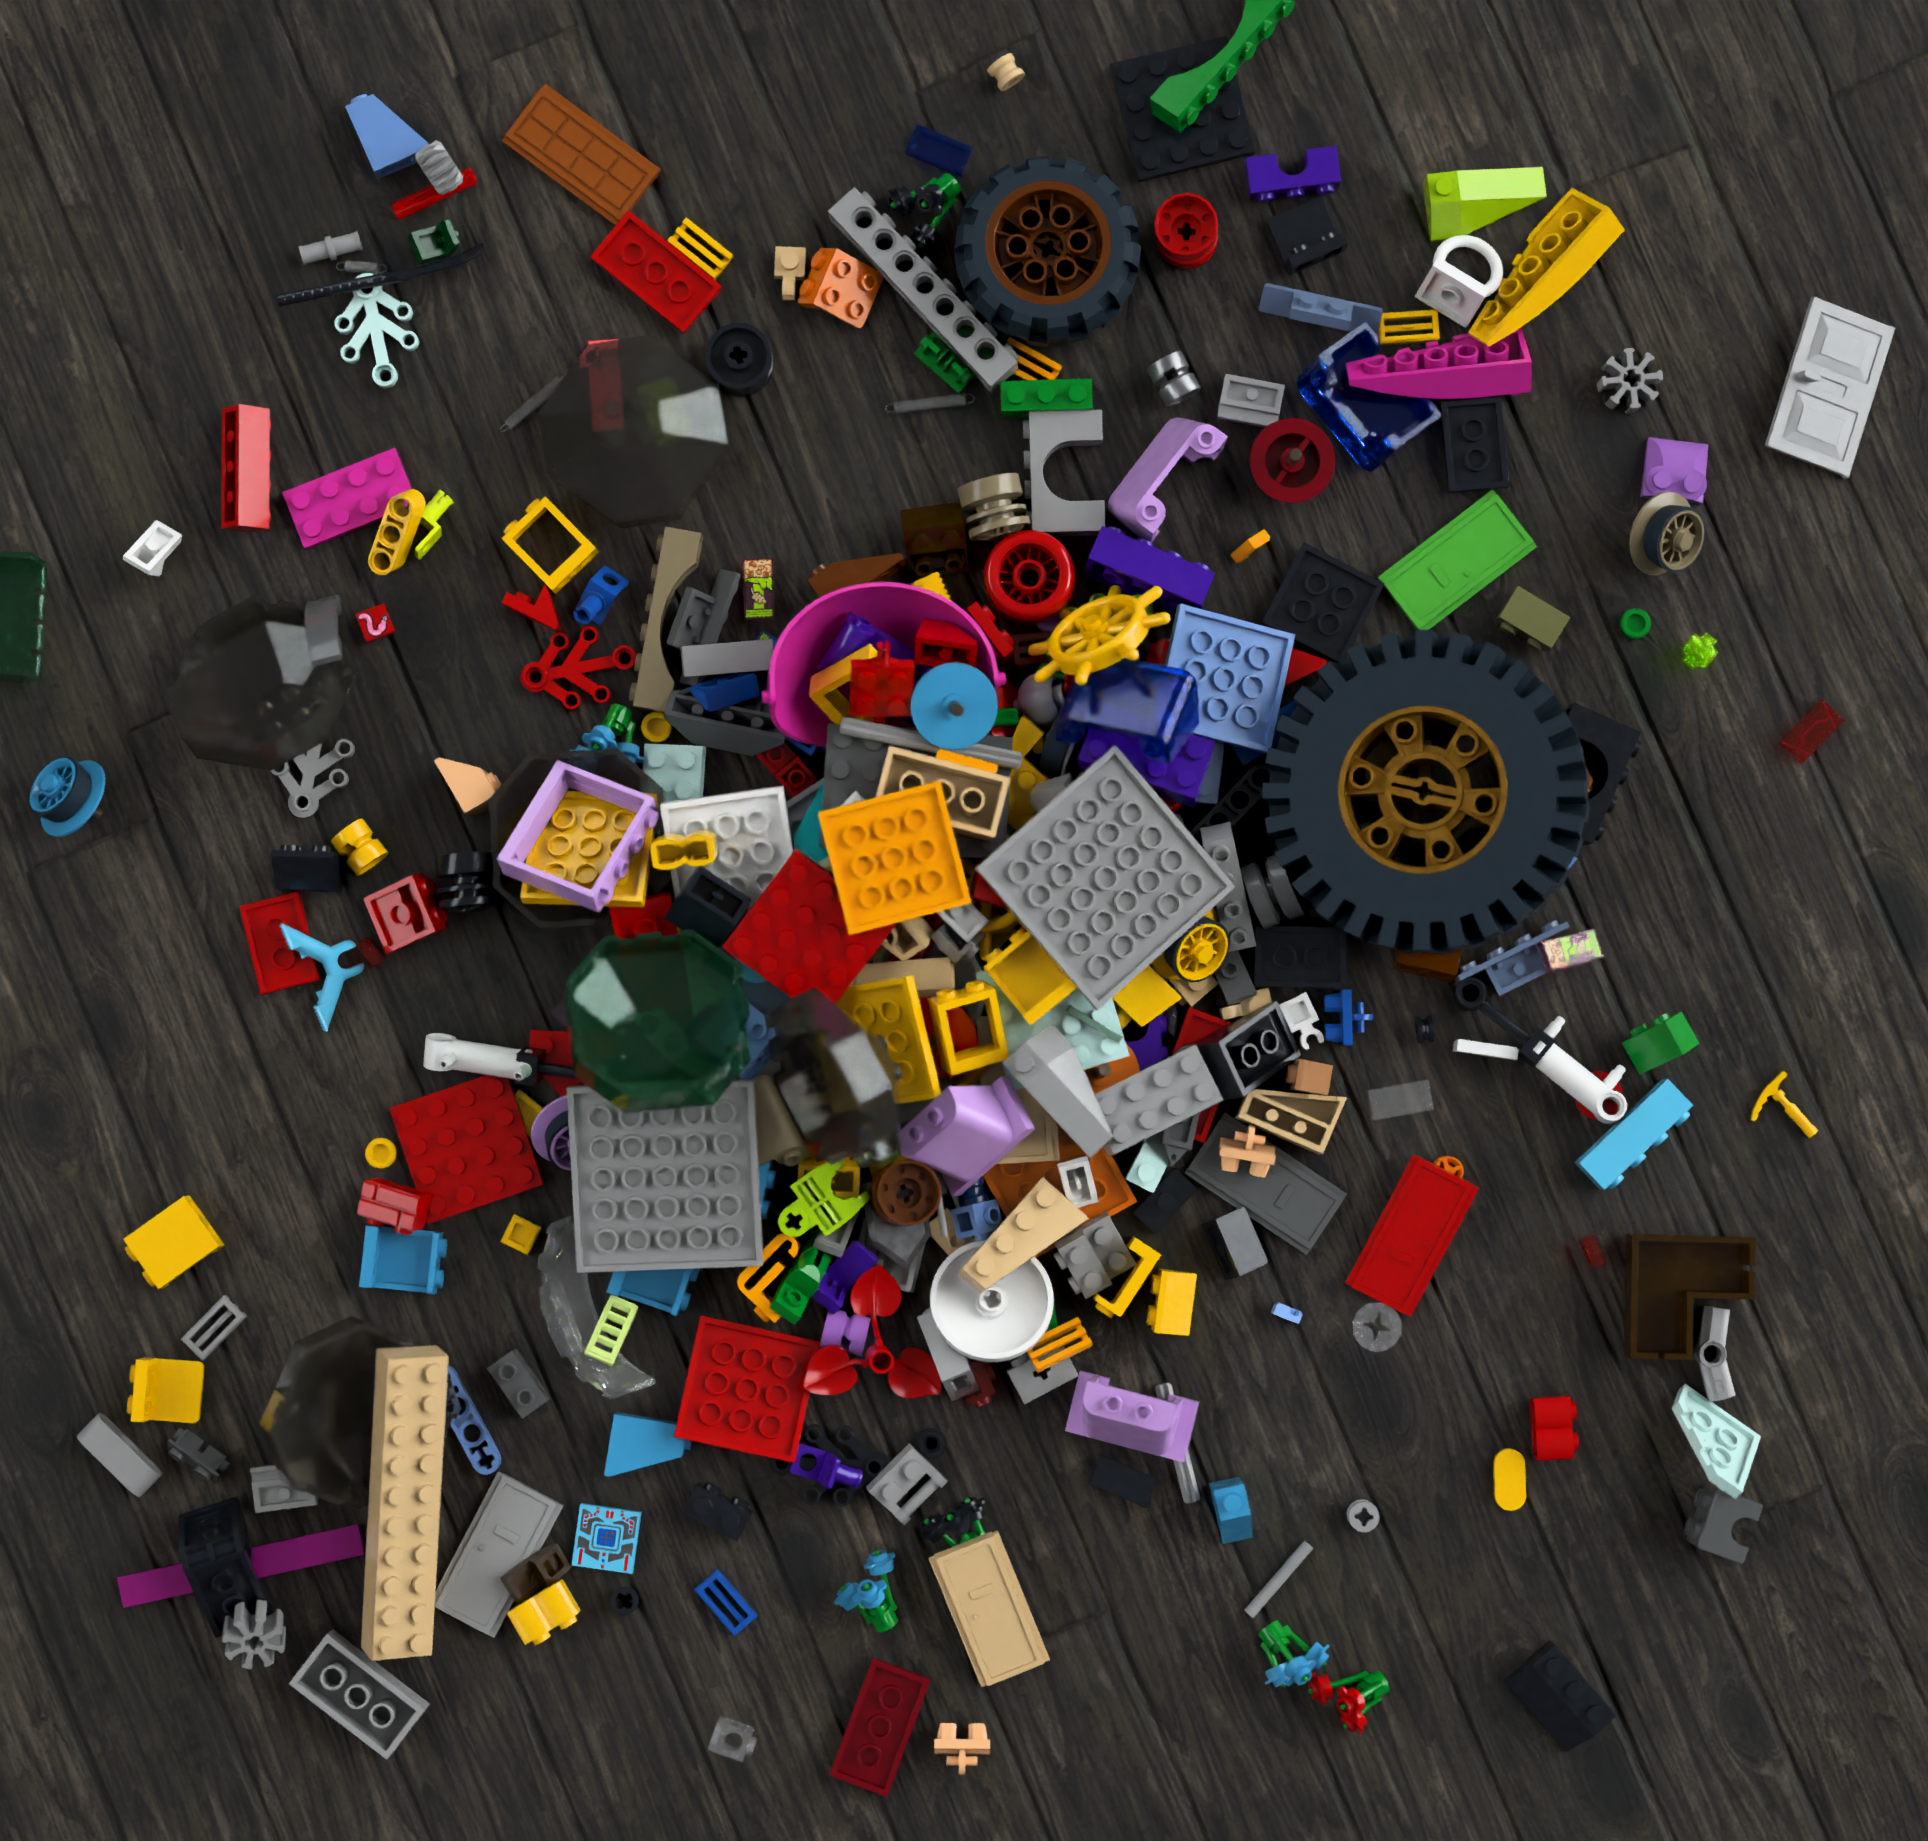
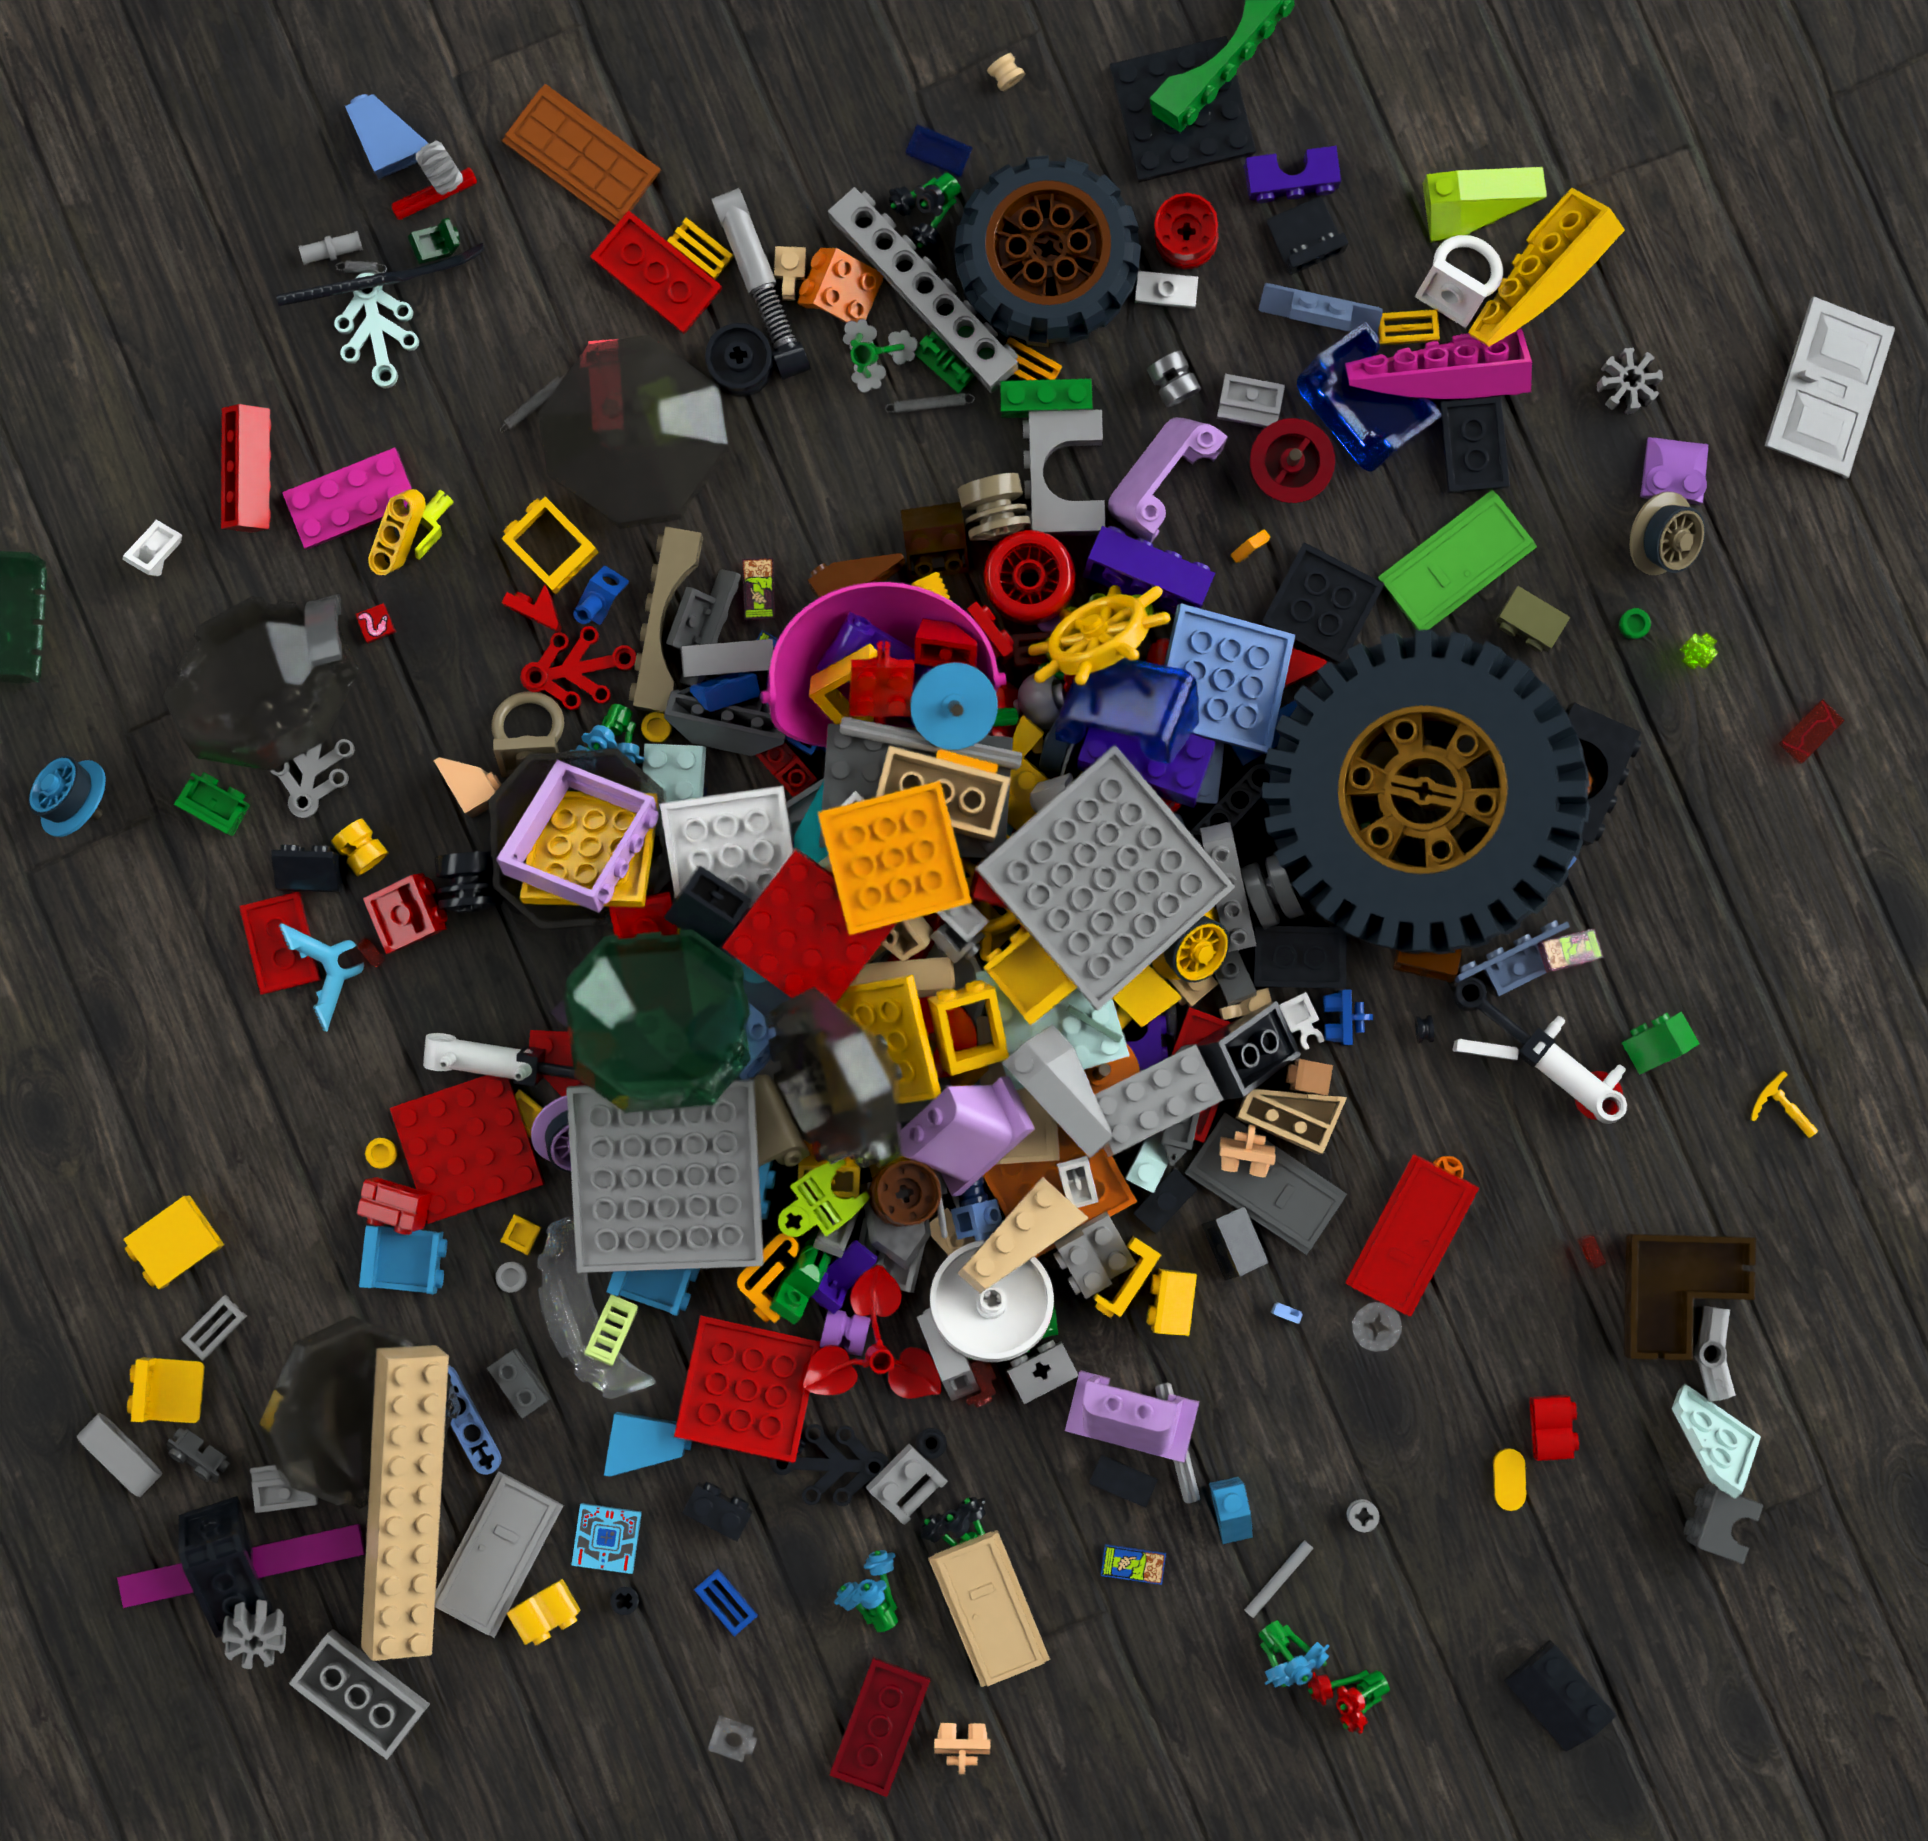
dark brown slope [500,1543,572,1604] -> none
yellow brick [650,830,718,870] -> none
dark purple bracket [789,1443,863,1489] -> none
light orange tile [1026,1317,1092,1373] -> none
clear tile [1367,1080,1434,1120] -> none
medium azure brick [1574,1079,1693,1190] -> none
none -> green hinge [174,772,251,836]
none -> dark tan tile [491,691,564,778]
none -> light grey tile [496,1261,527,1293]
none -> piece [711,188,811,380]
none -> light grey plant [843,319,918,393]
none -> tile [1101,1544,1166,1585]
none -> white plate [1135,271,1198,309]

